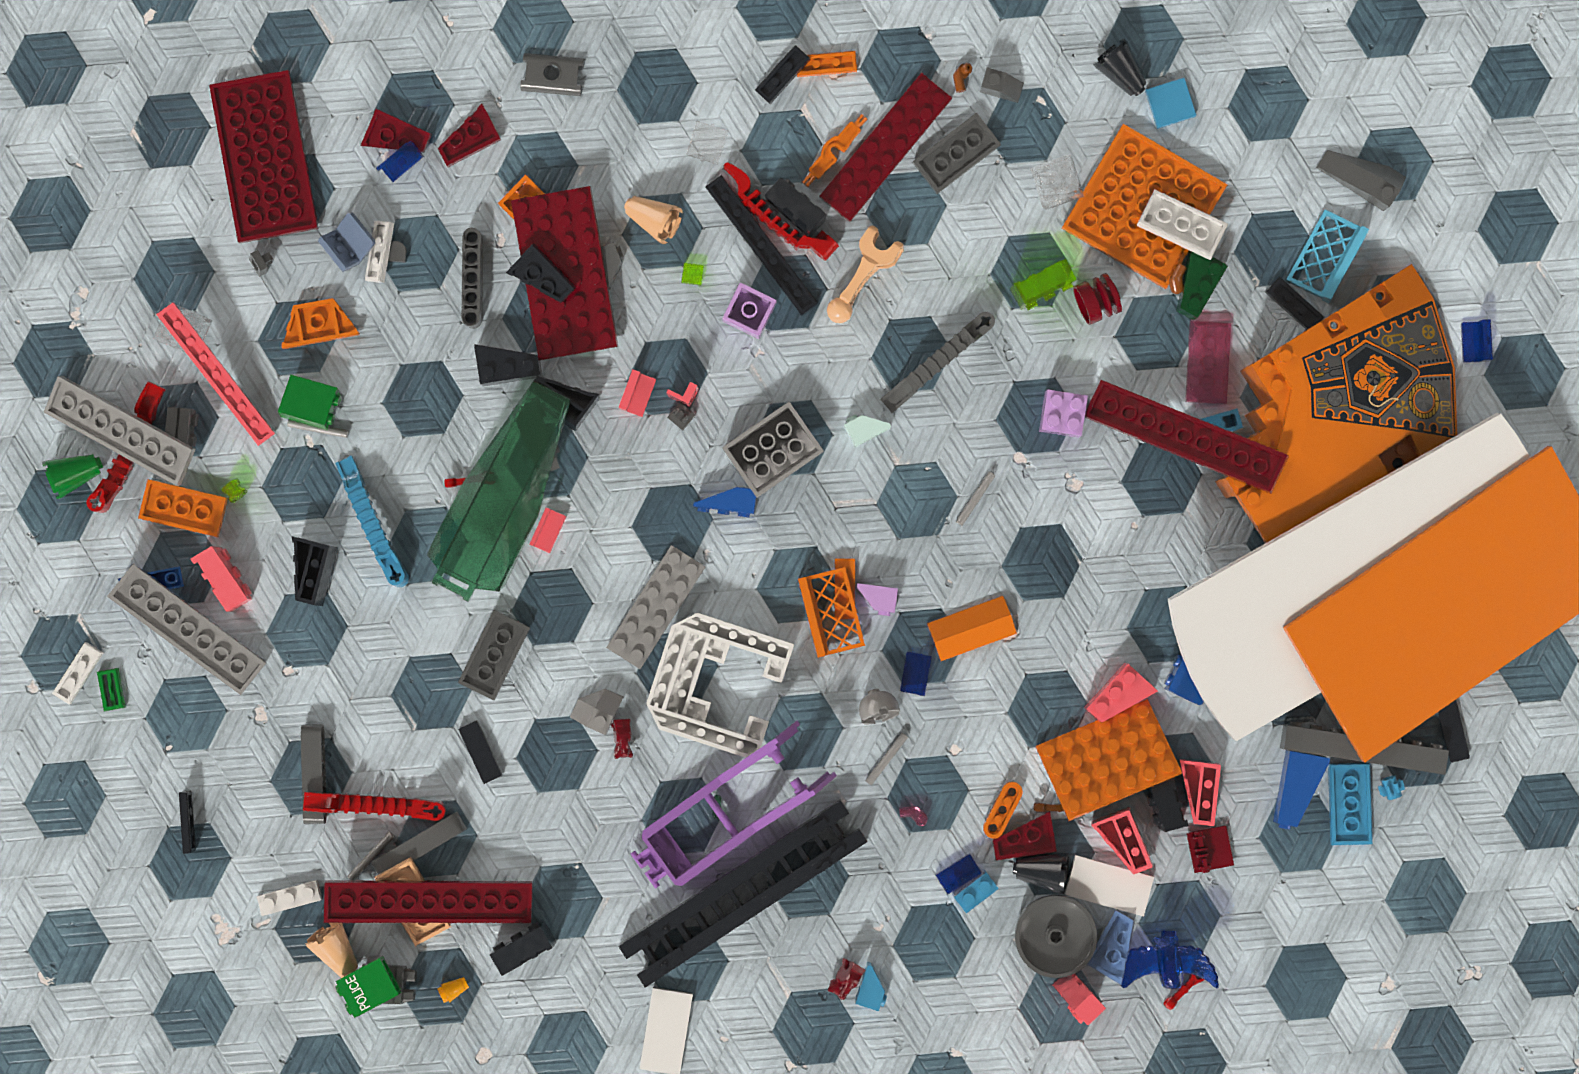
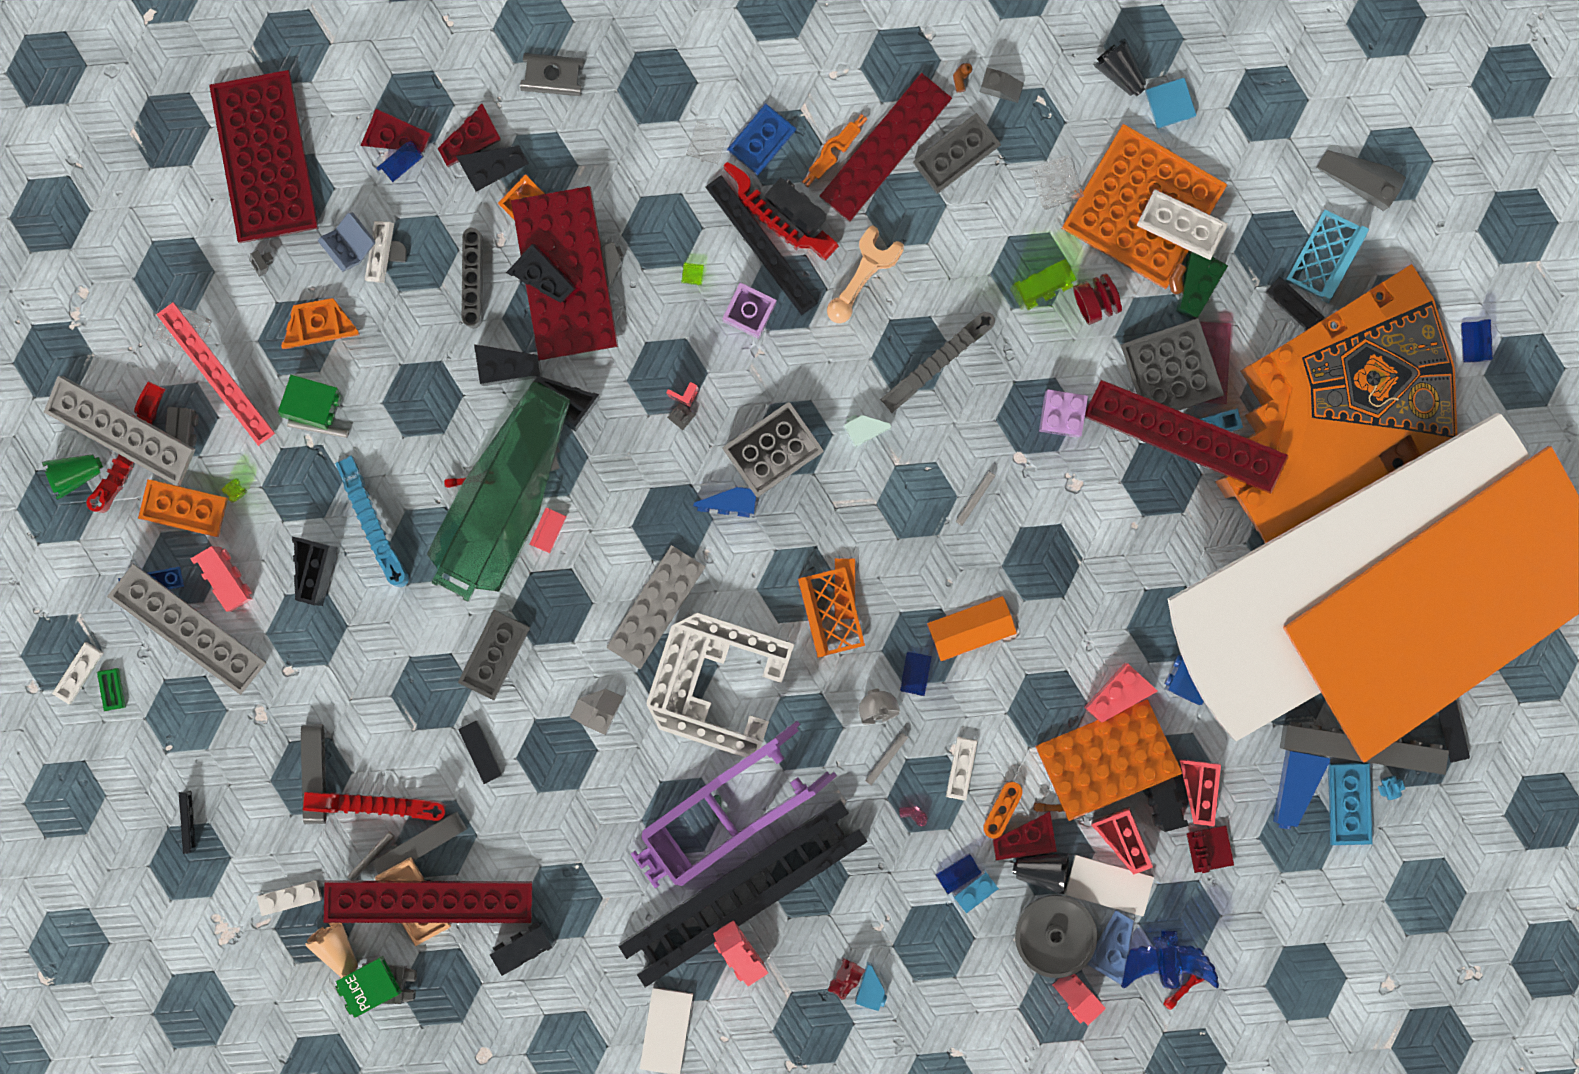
light orange cone [437,977,469,1003] -> none
dark red animal [611,719,633,759] -> none
coral panel [619,369,656,417] -> none
light nougat cone [624,196,682,244] -> none
black tile [755,45,811,104] -> none
orange tile [797,51,857,77] -> none
lavender slope [856,583,898,616] -> none
none -> black wing [456,145,529,192]
none -> coral wedge [713,920,768,986]
none -> blue tile [727,103,797,176]
none -> white tile [946,737,978,801]
none -> dark grey plate [1121,318,1224,411]

